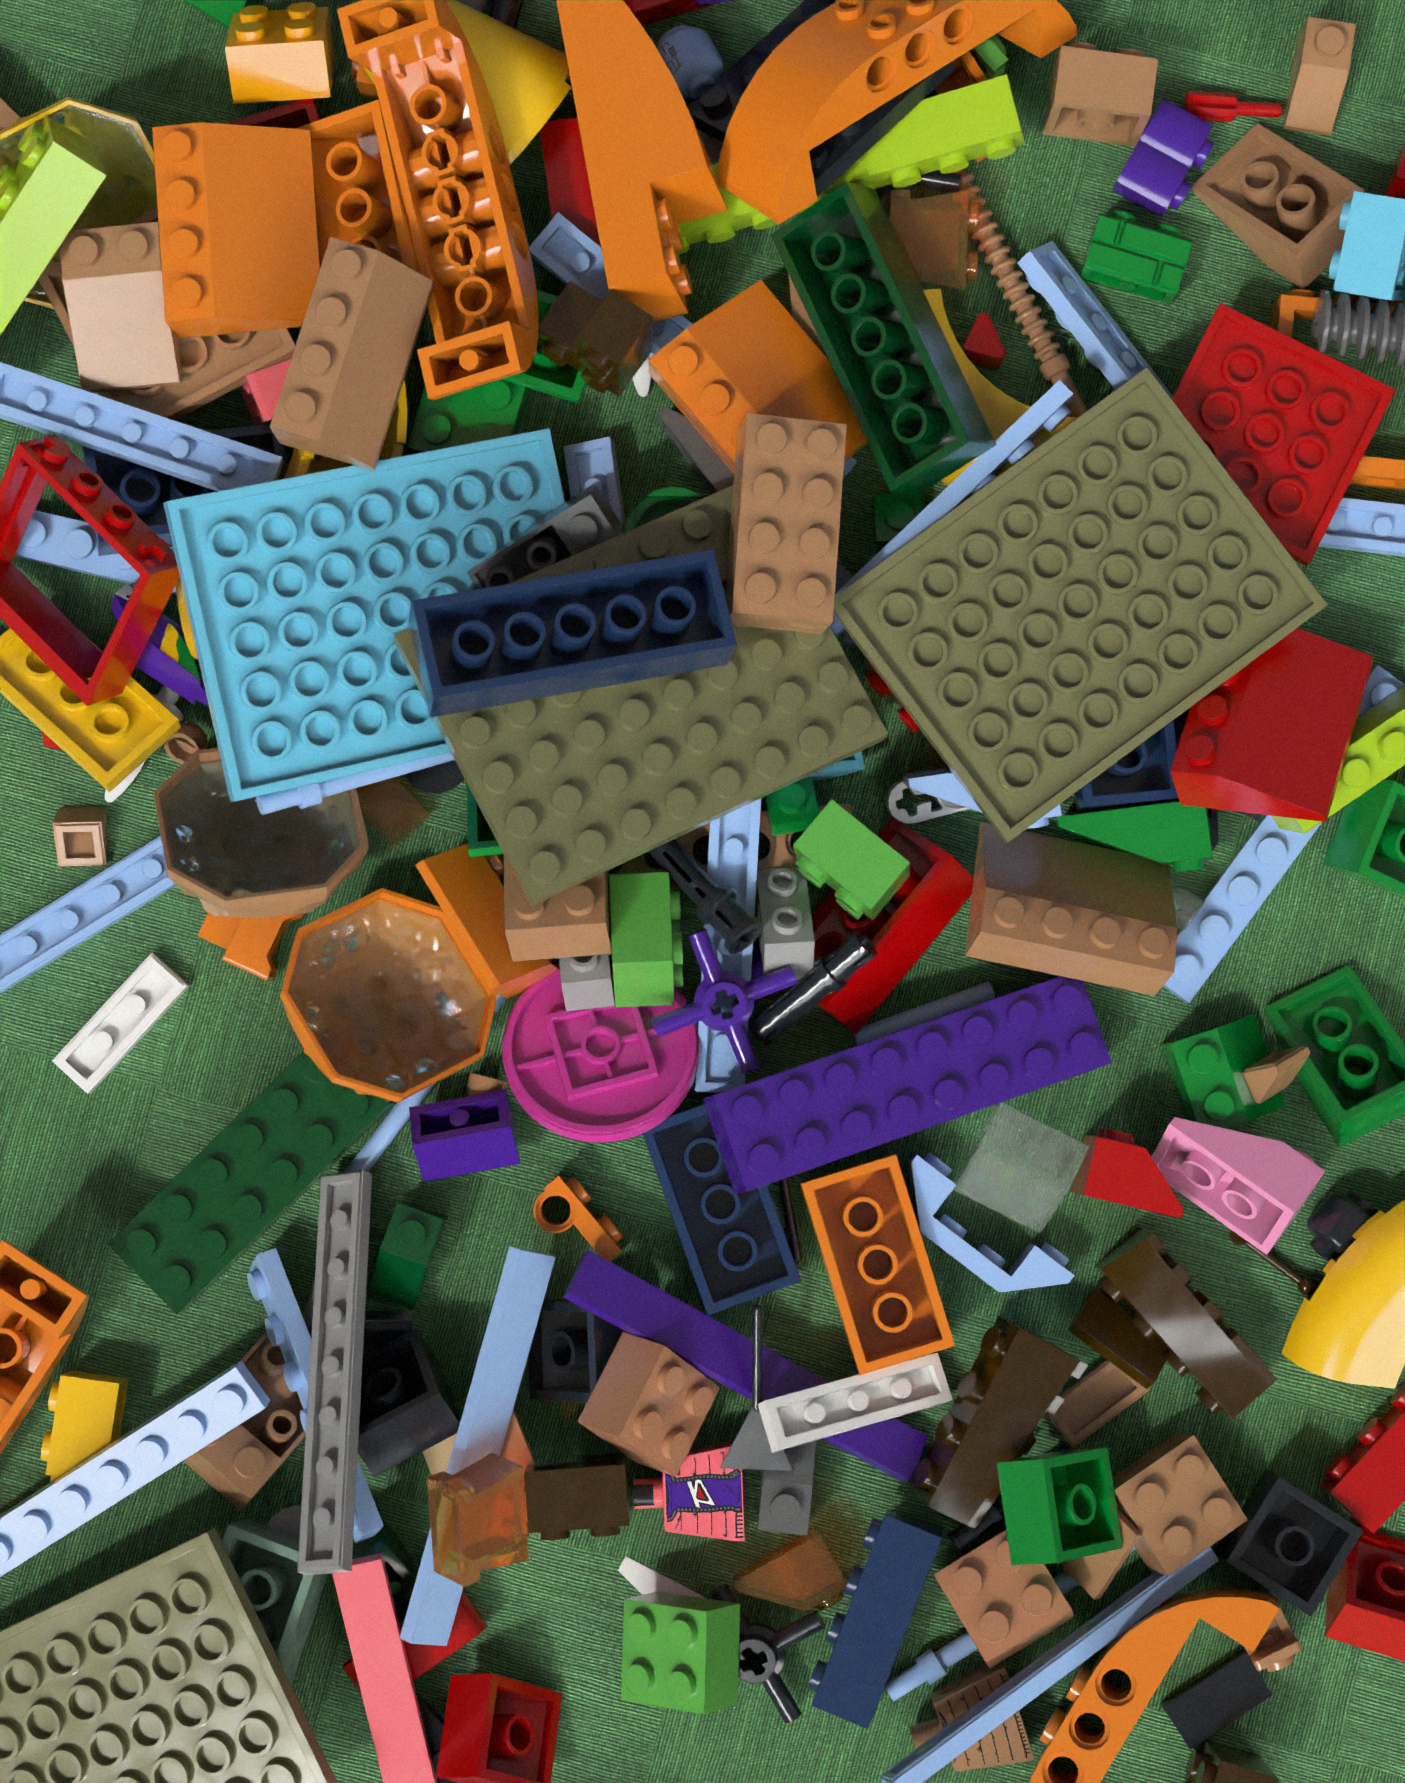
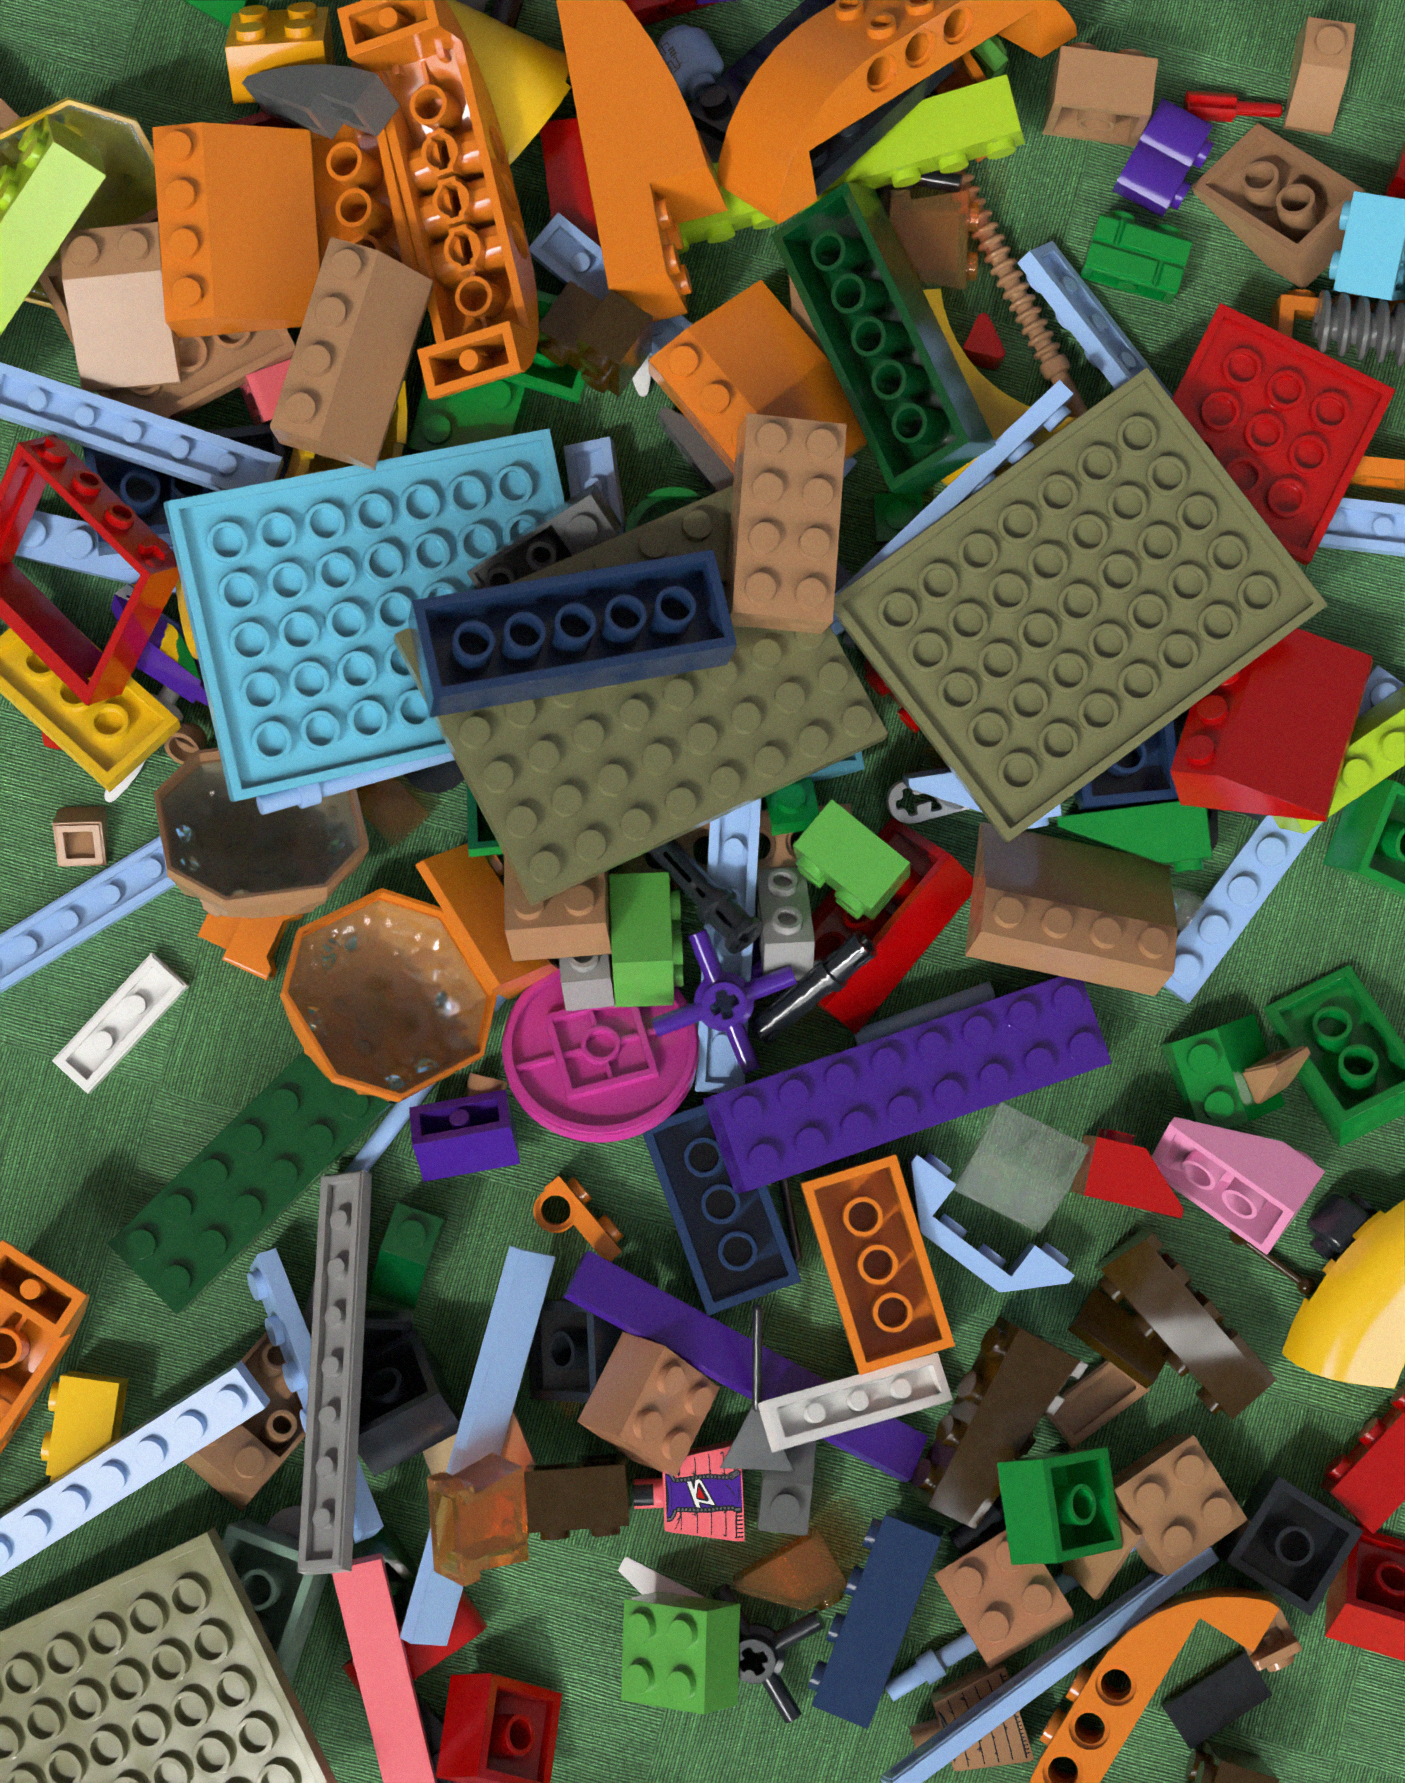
none -> dark grey slope [242,64,400,139]

